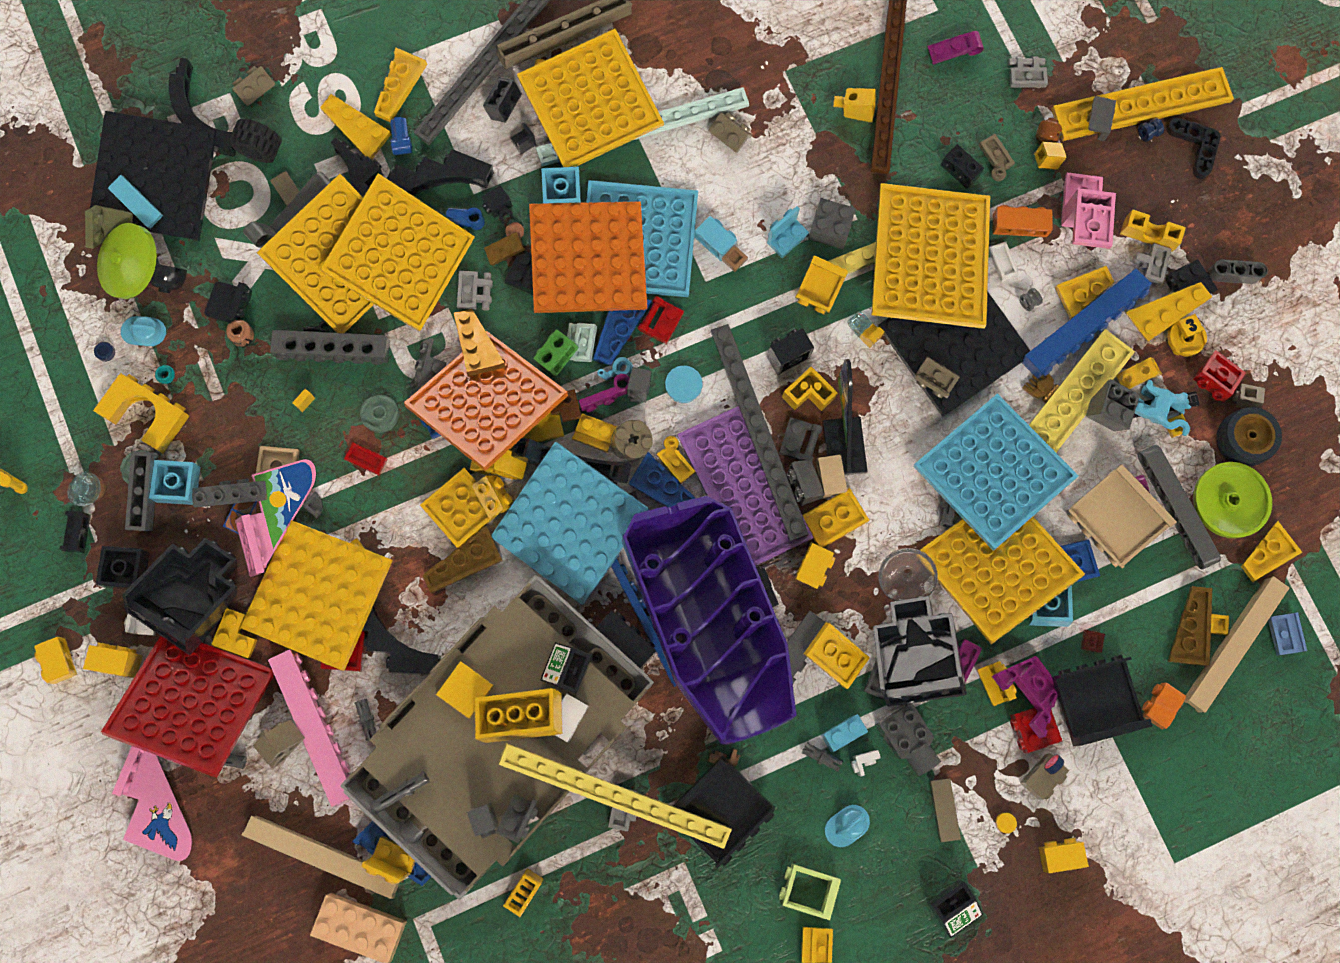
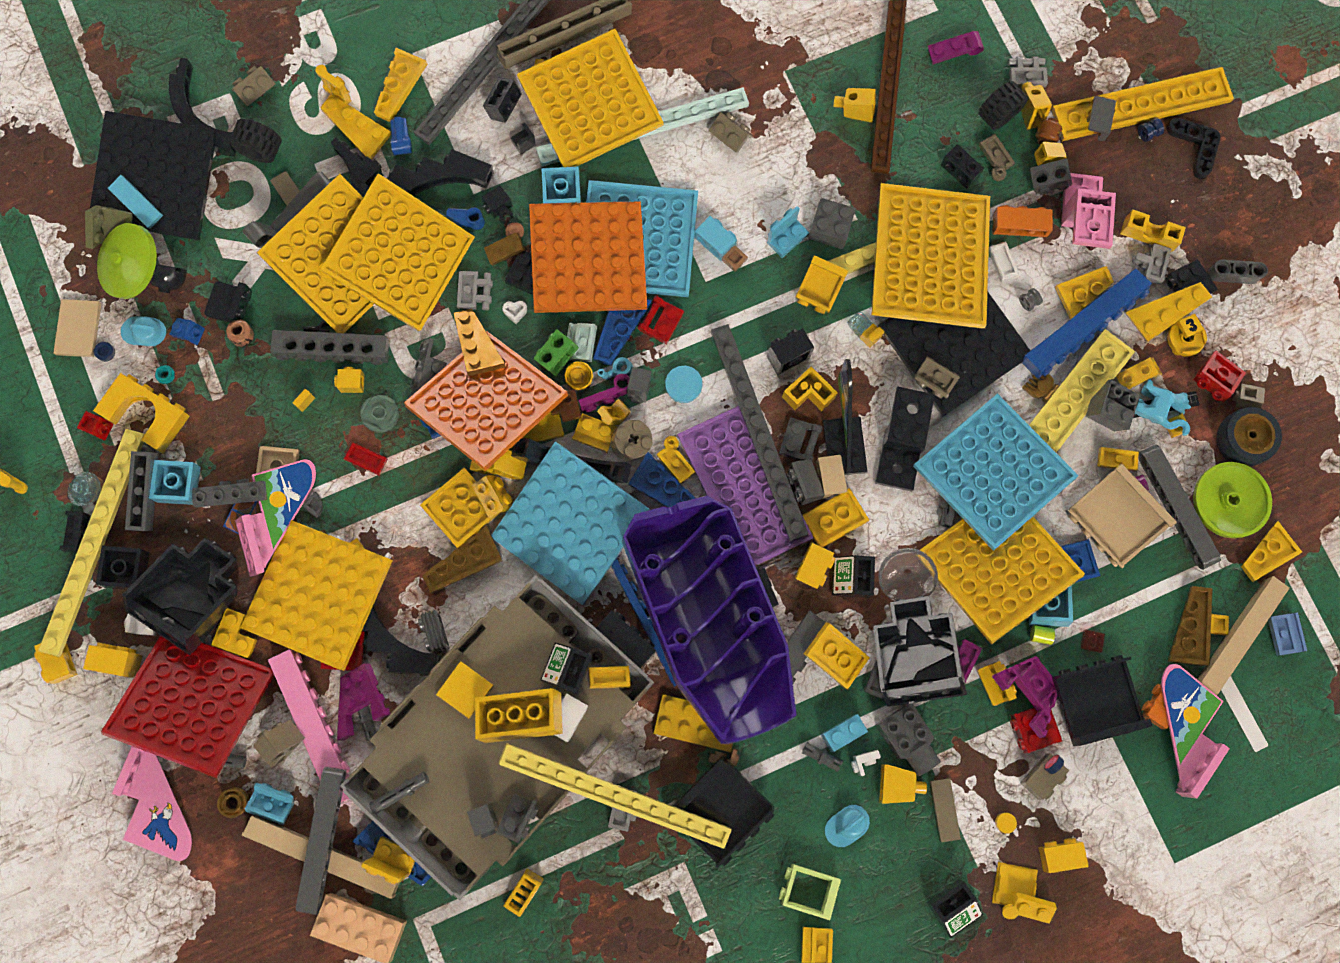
none -> light yellow plate [38,429,144,657]
none -> tan tile [54,299,102,357]
none -> red bracket [77,411,114,440]
none -> blue bracket [169,318,205,345]
none -> pearl gold wheel [217,787,249,818]
none -> medium azure bracket [245,782,294,825]
none -> dark grey beam [296,767,346,915]
none -> yellow plate [315,65,352,105]
none -> yellow brick [334,367,364,393]
none -> magenta wing [337,663,390,741]
none -> dark grey brick [418,609,450,654]
none -> white tile [502,301,527,324]
none -> yellow hair [564,362,594,390]
none -> yellow tile [588,666,630,689]
none -> yellow bracket [597,399,631,425]
none -> yellow plate [653,695,733,752]
none -> black slope [831,555,875,598]
none -> black bracket [875,386,935,492]
none -> yellow torso [879,764,927,804]
none -> black tyre [978,81,1028,130]
none -> yellow piece [992,862,1038,905]
none -> yellow hinge [1002,892,1057,923]
none -> yellow torso [1021,82,1052,130]
none -> dark grey brick [1030,158,1073,195]
none -> neon yellow piece [1030,625,1055,645]
none -> yellow plate [1097,447,1139,472]
none -> piece [1161,664,1230,799]
none -> white sticker [1221,676,1268,752]

